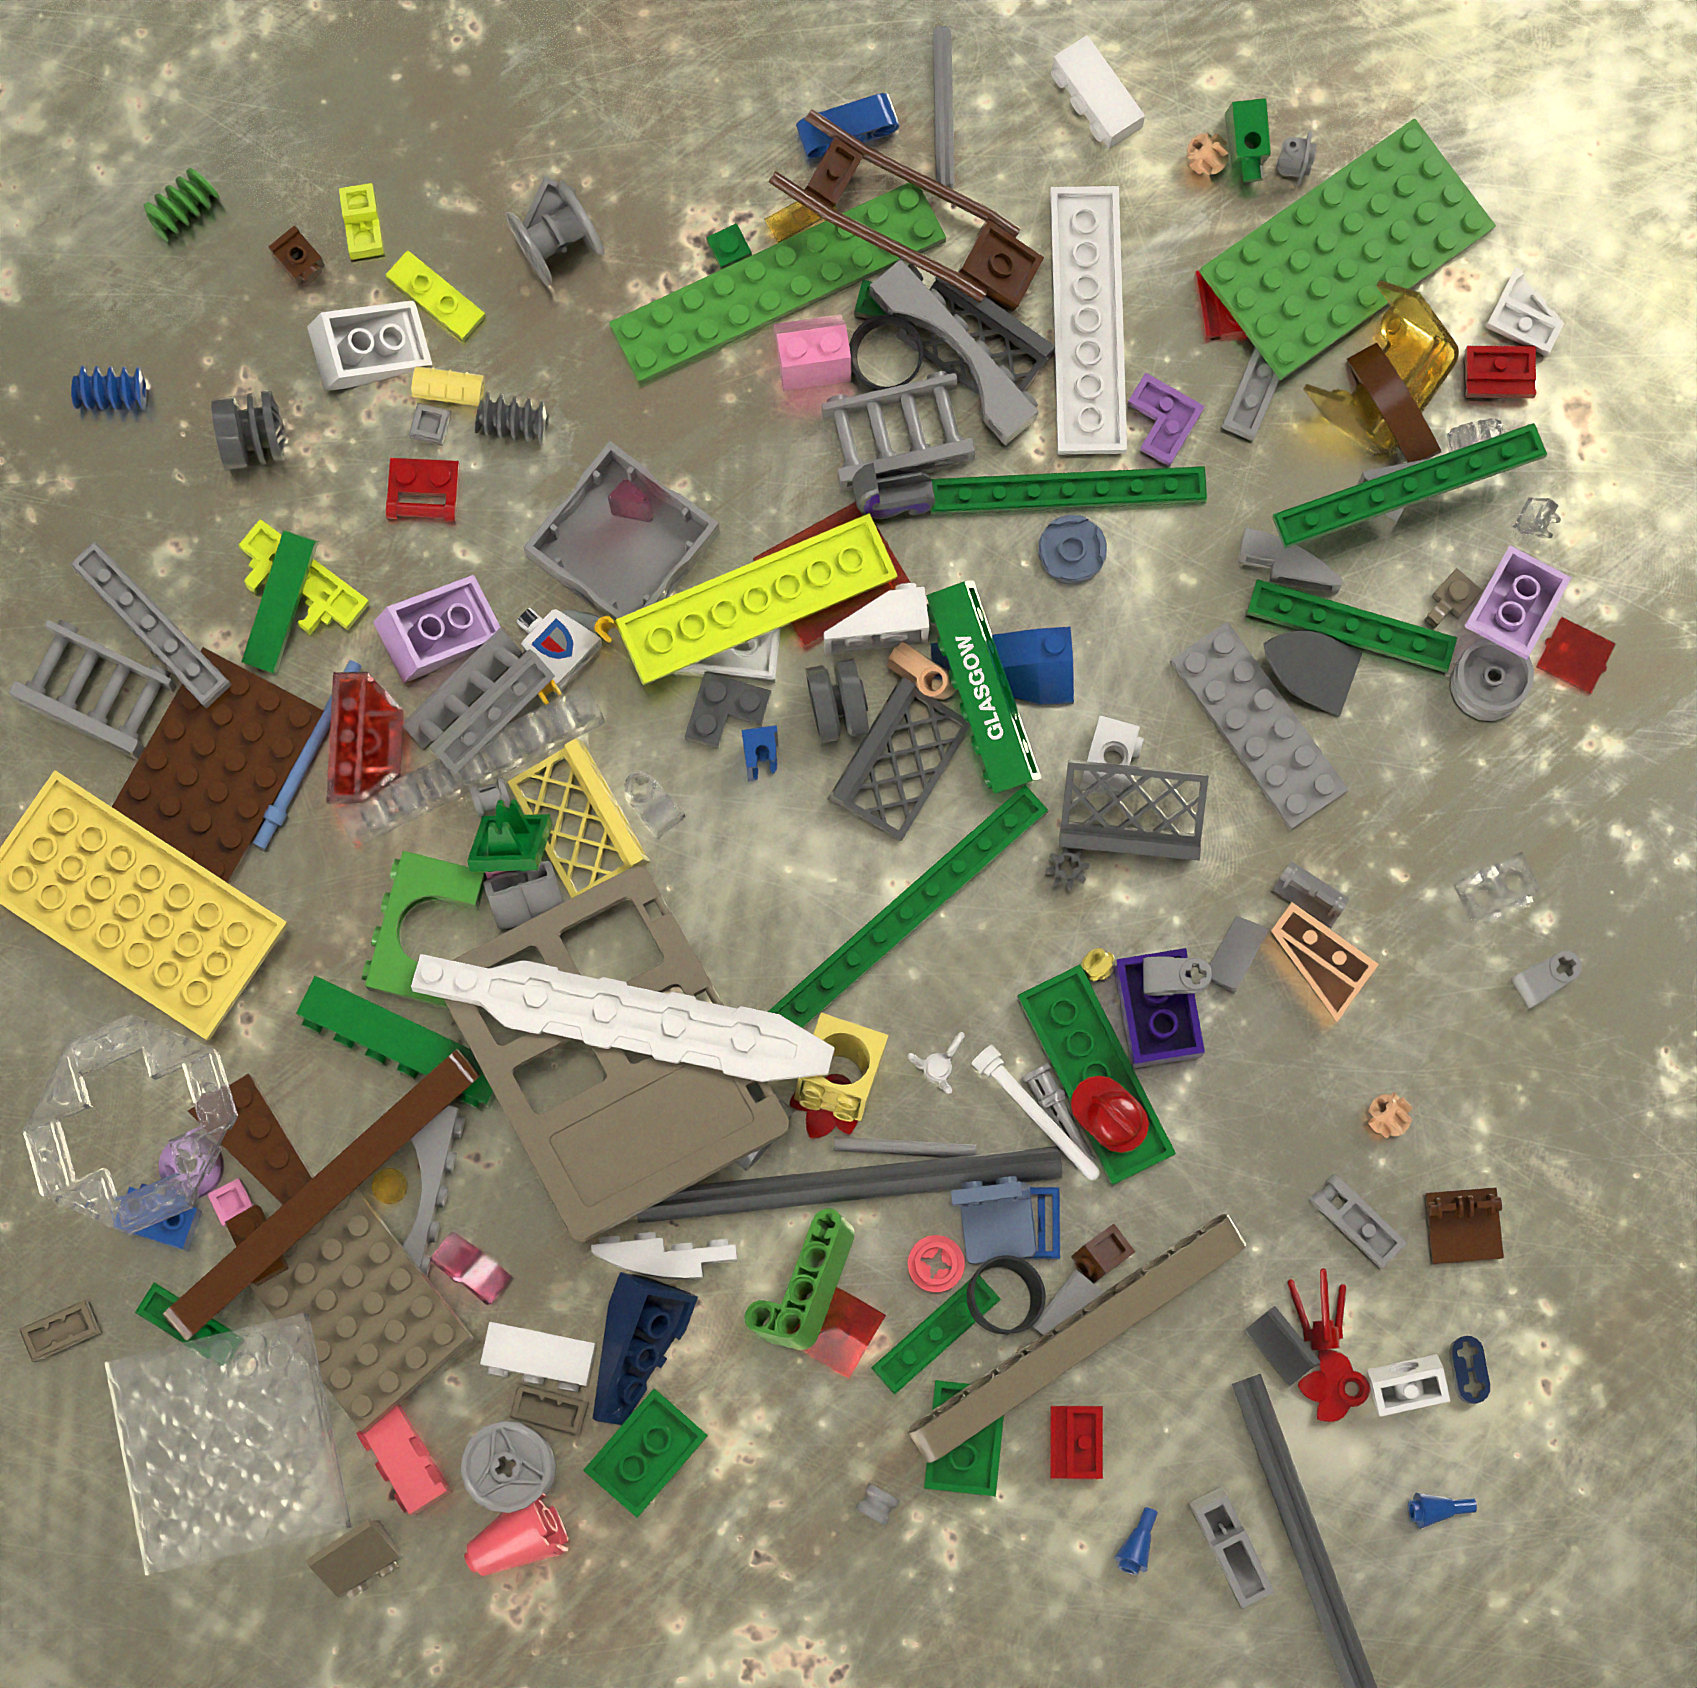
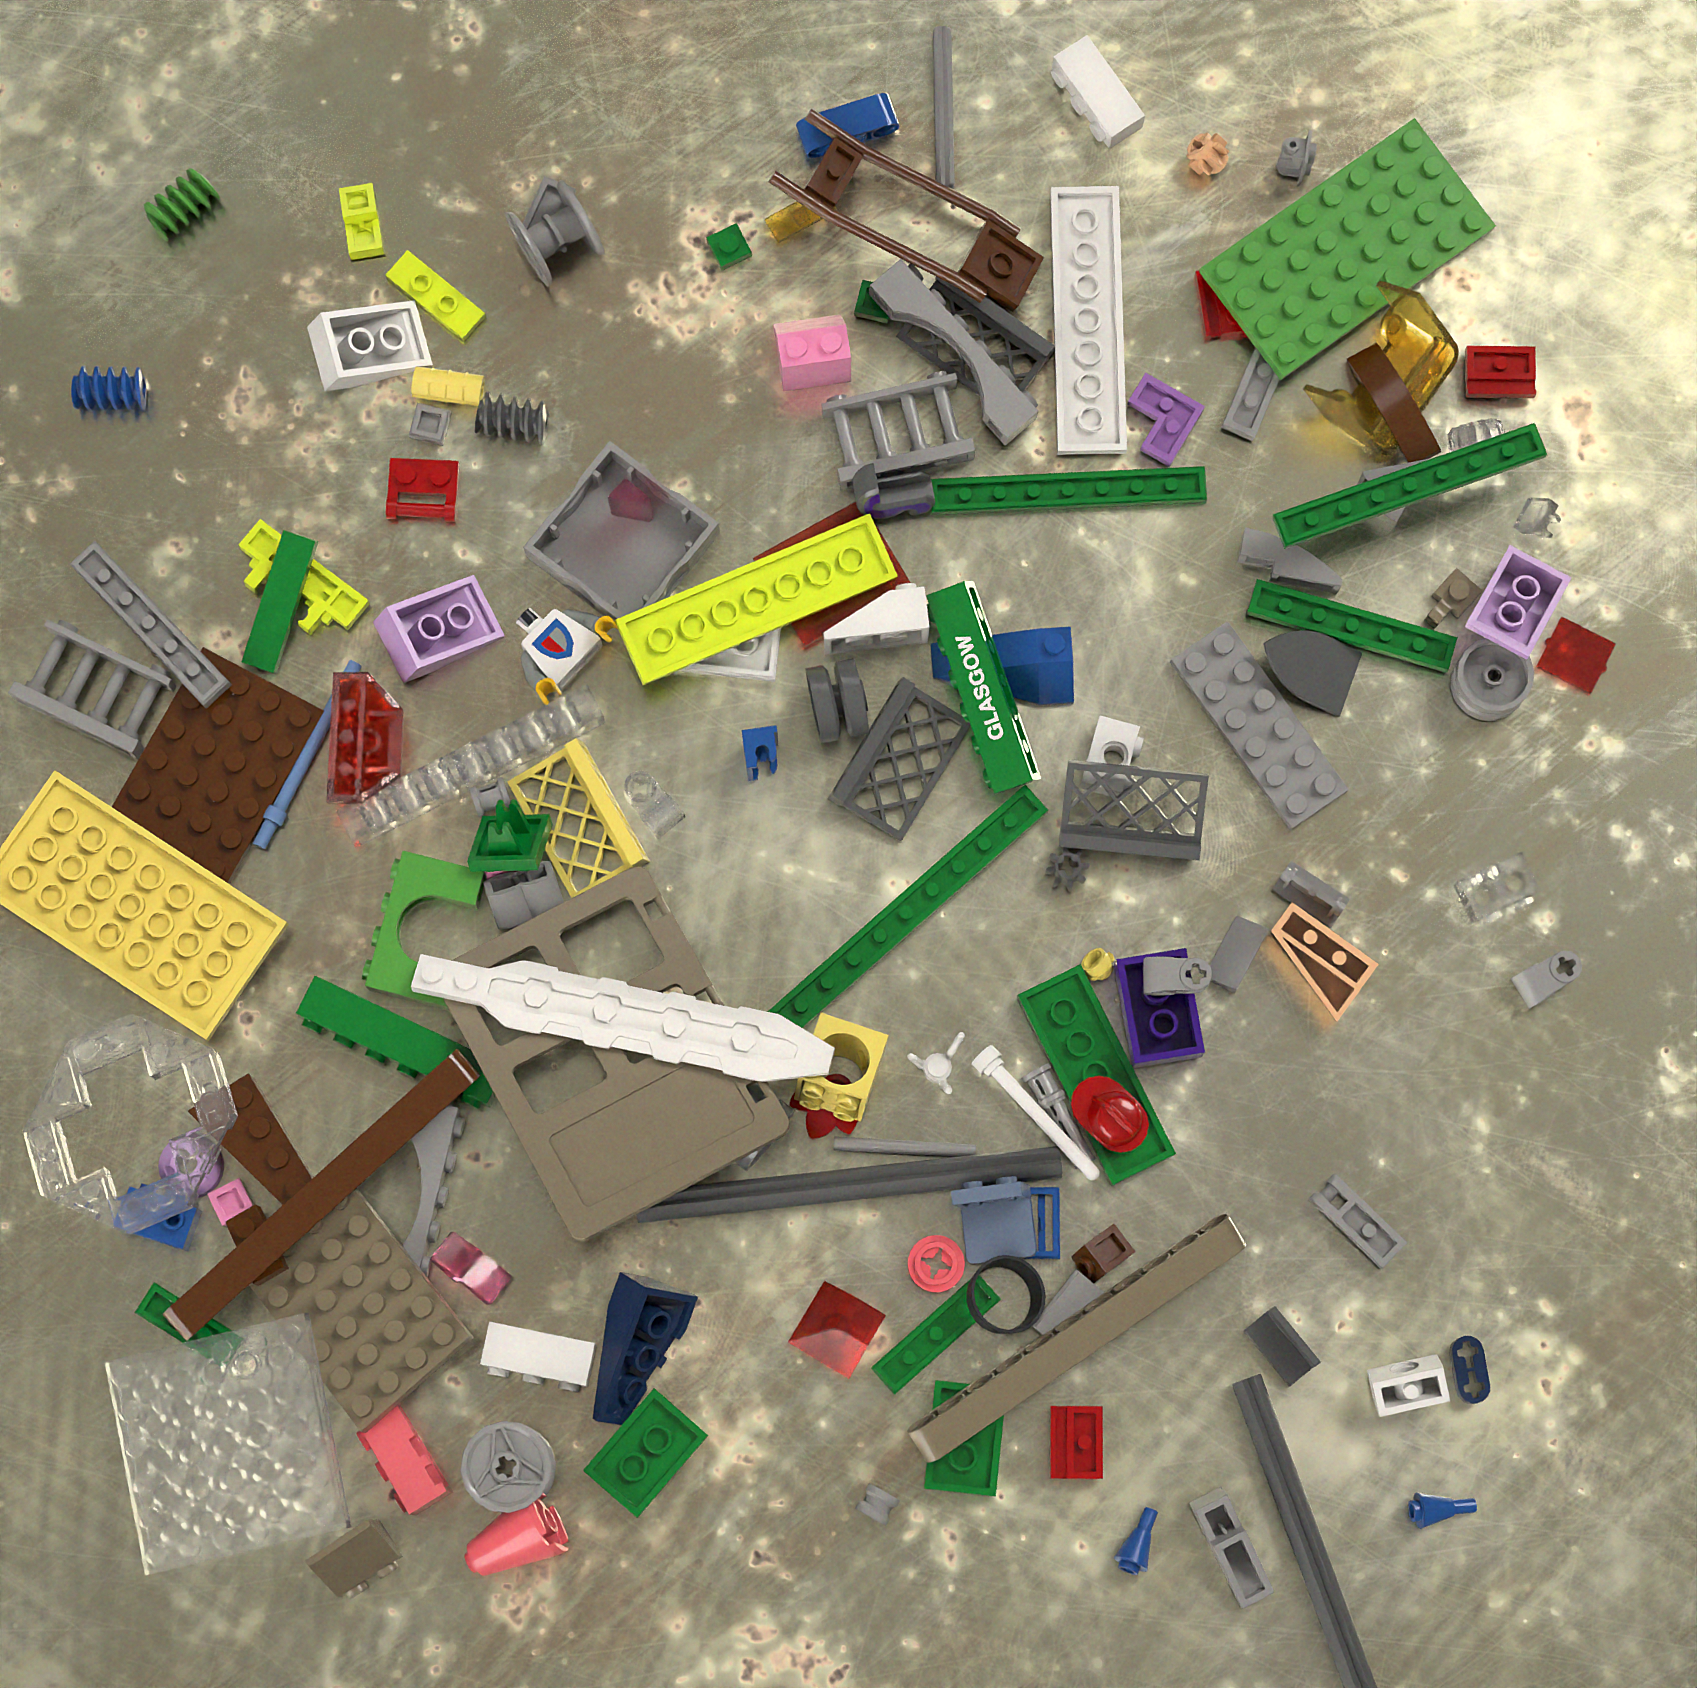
dark tan plate [19,1300,101,1363] -> none
dark grey wheel [211,389,286,471] -> none
reddish brown brick [268,225,325,287] -> none
clear yellow plate [372,1168,408,1204] -> none
light grey fence [400,628,555,774] -> none
dark tan plate [509,1383,588,1437] -> none
white slope [591,1232,737,1280] -> none
bright green plate [609,182,946,385] -> none
dark grey plate [685,672,772,749] -> none
bright green beam [744,1208,855,1350] -> none
black tyre [849,315,923,390] -> none
light nougat piece [886,641,956,699] -> none
sand blue tile [1038,515,1107,584] -> none
green torso [1225,98,1271,182] -> none
red plant [1287,1268,1346,1350] -> none
red plate [1297,1349,1370,1422] -> none
light nougat gear [1368,1092,1413,1138] -> none
reddish brown hinge [1425,1187,1504,1264] -> none
white wing [1486,267,1564,357] -> none

